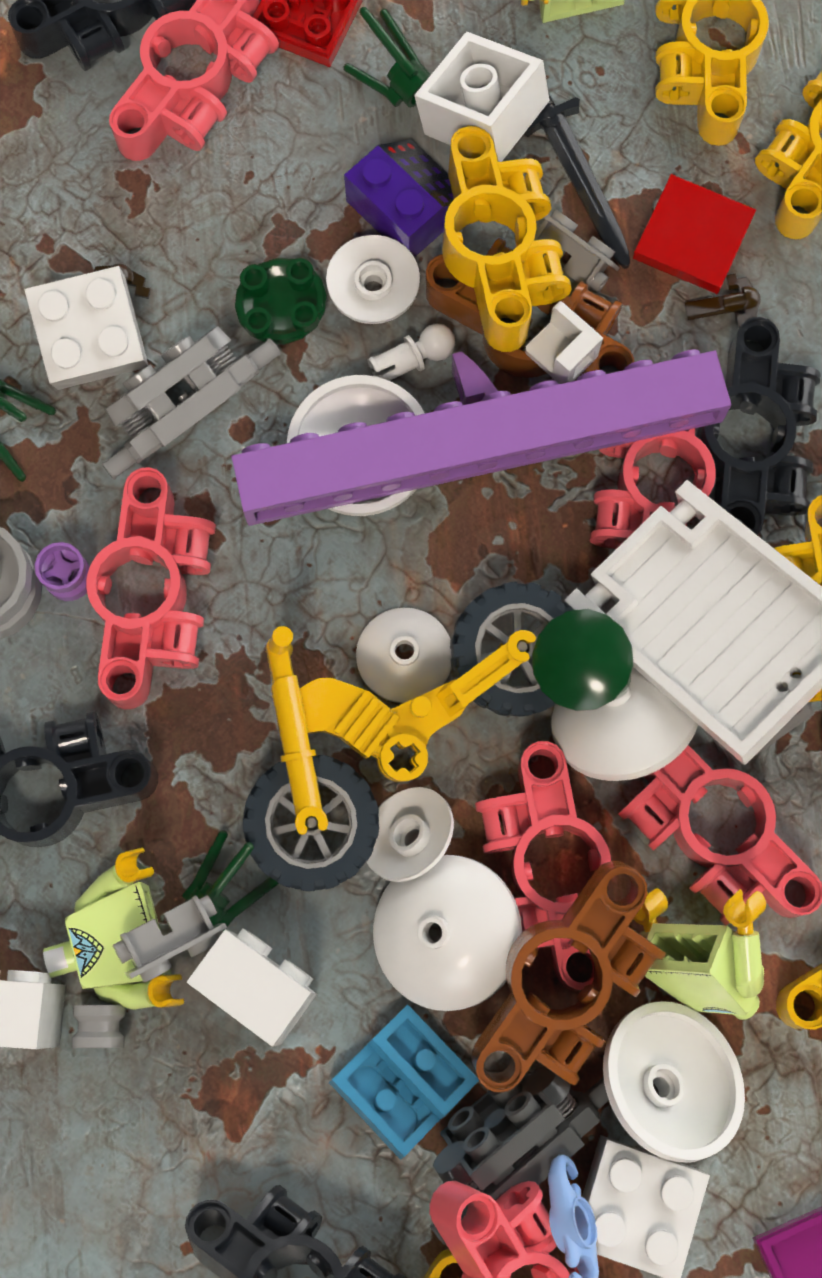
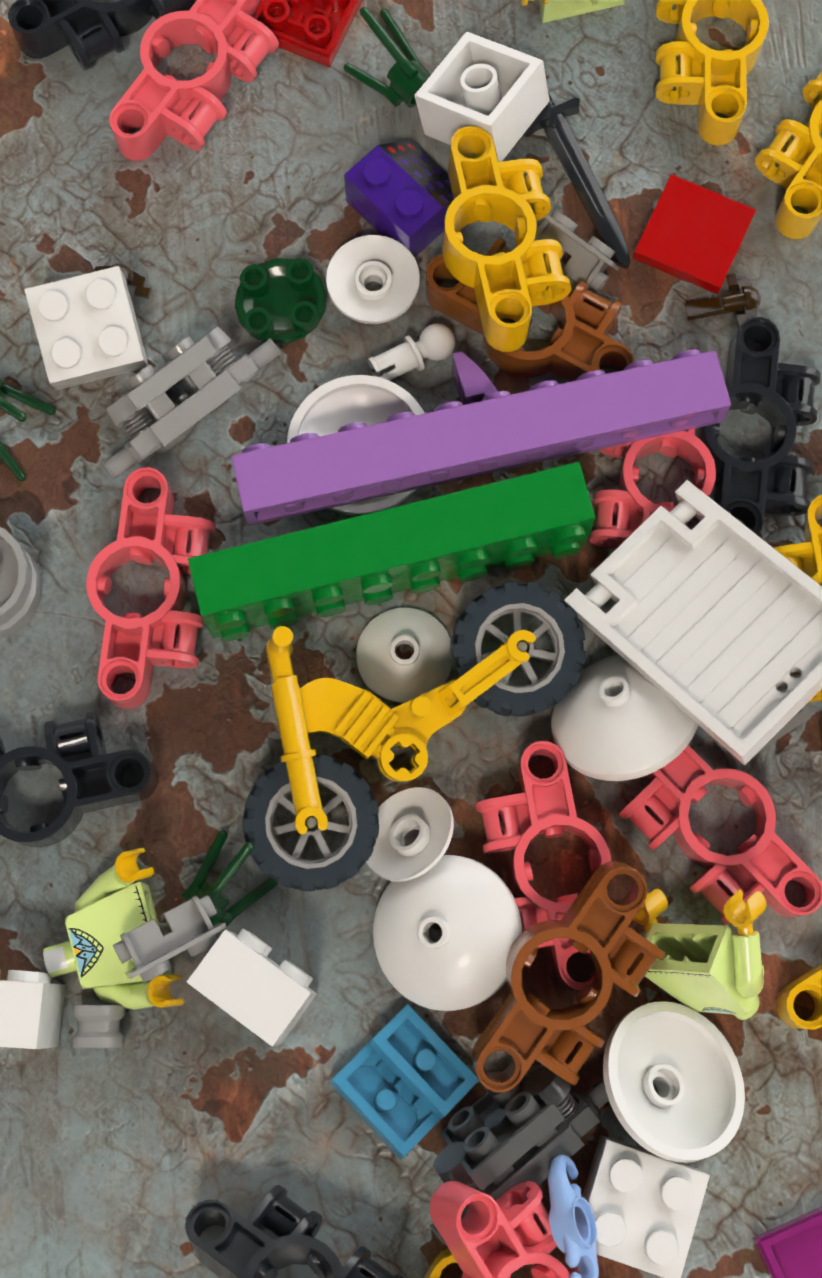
medium lavender wheel [35,542,90,601] -> none
white panel [525,301,603,384] -> none
dark green dish [532,609,634,711] -> none
none -> green brick [187,462,596,641]

